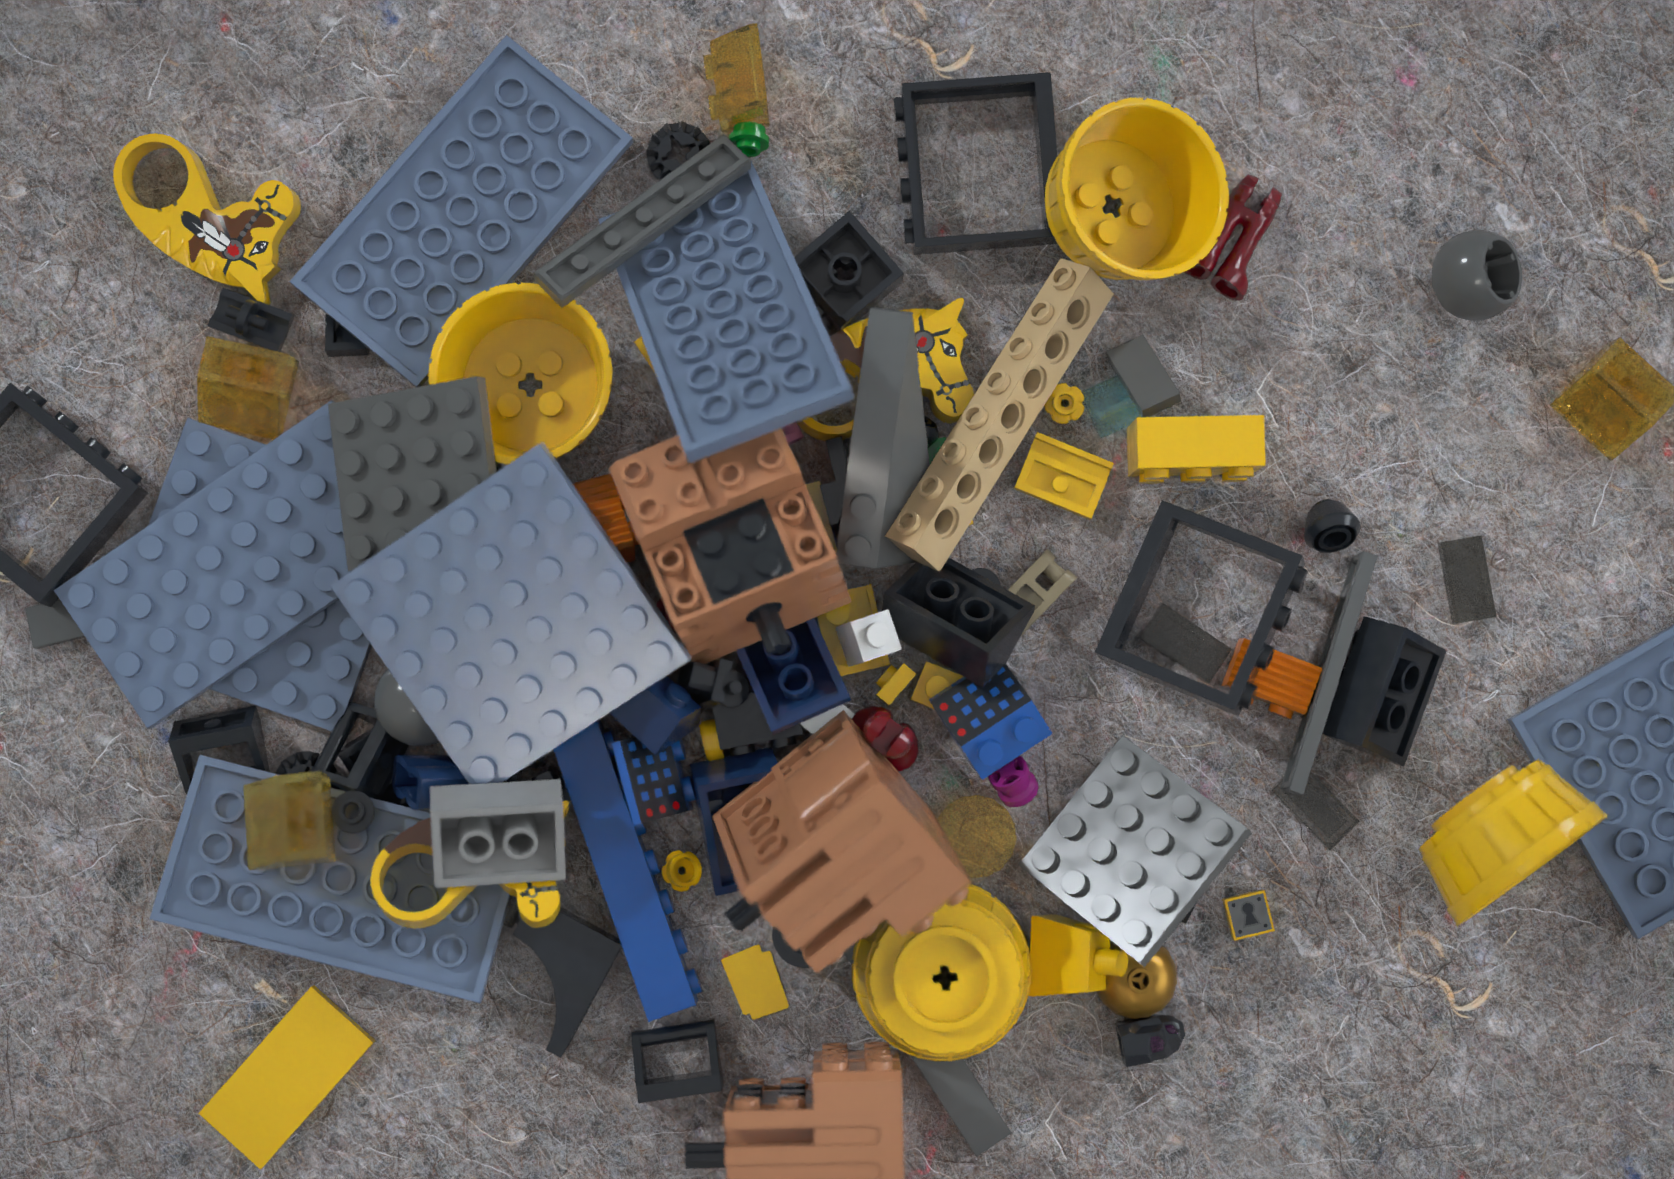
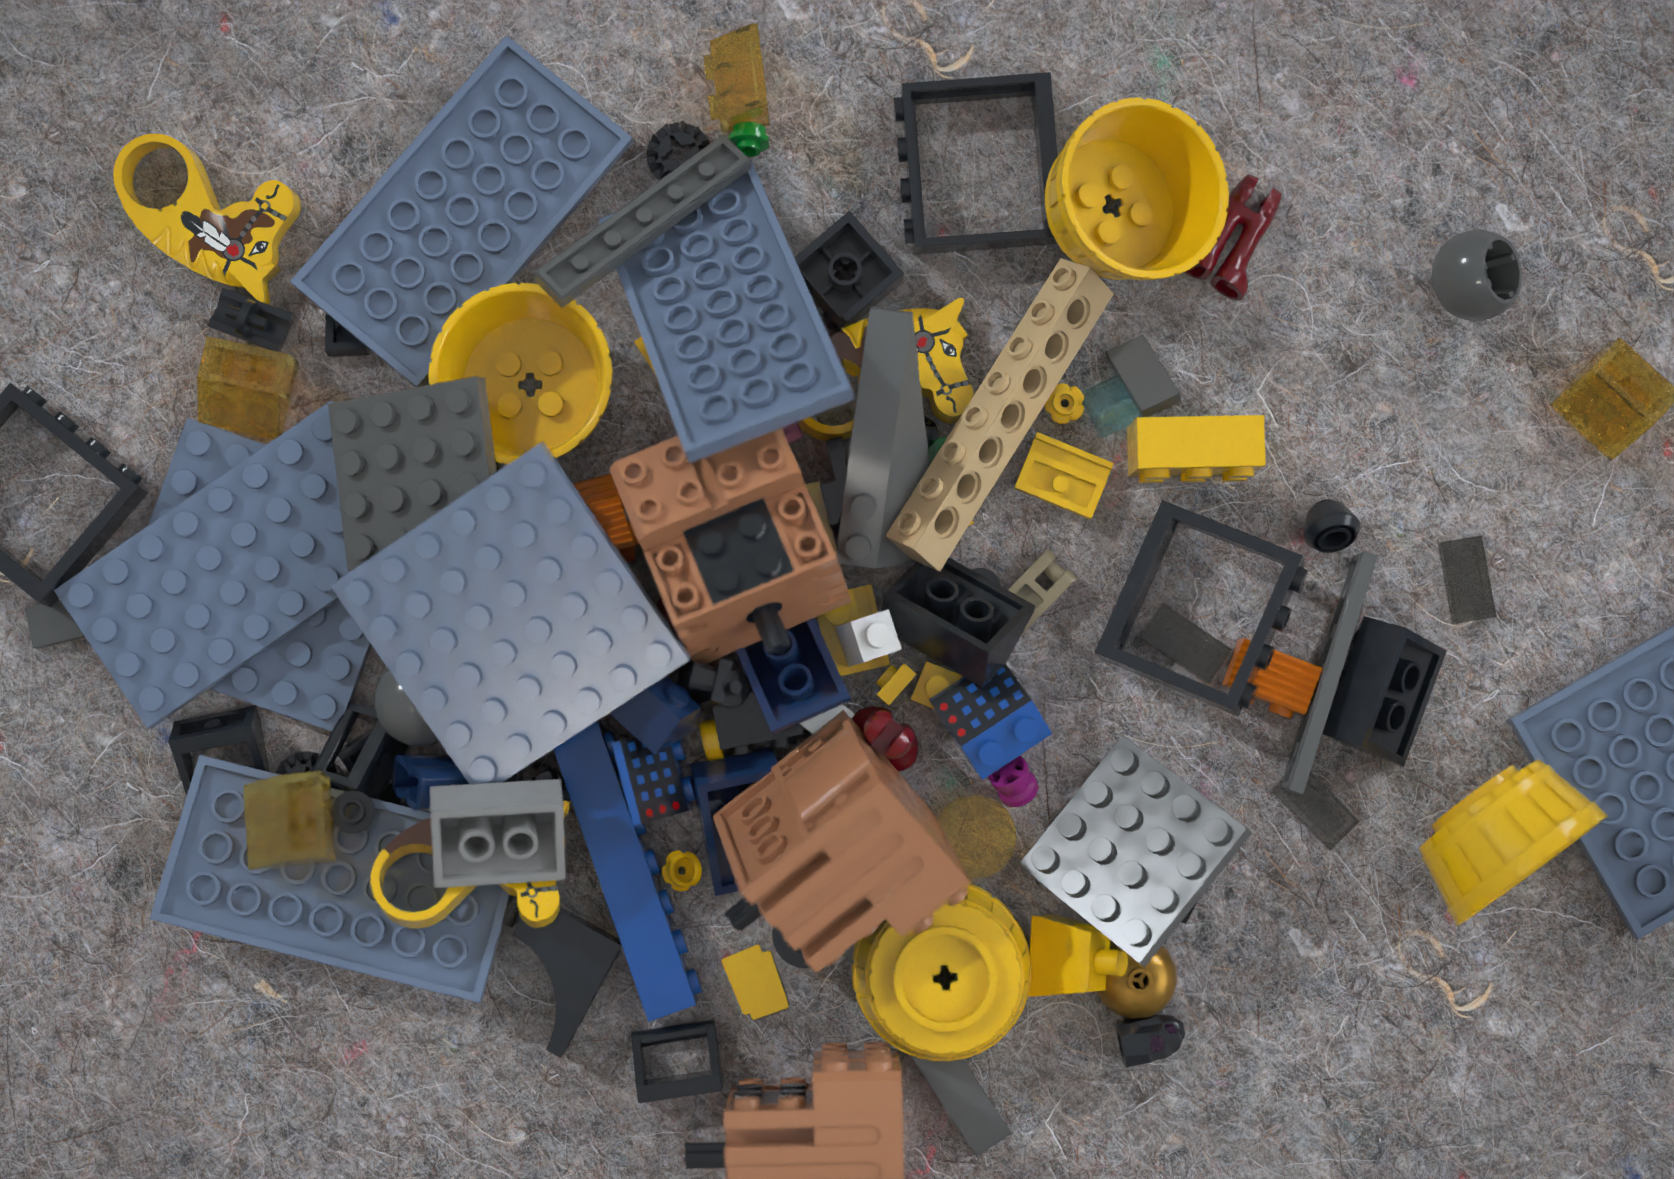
yellow tile [198,985,376,1170] -> none
tile [1222,889,1275,941] -> none

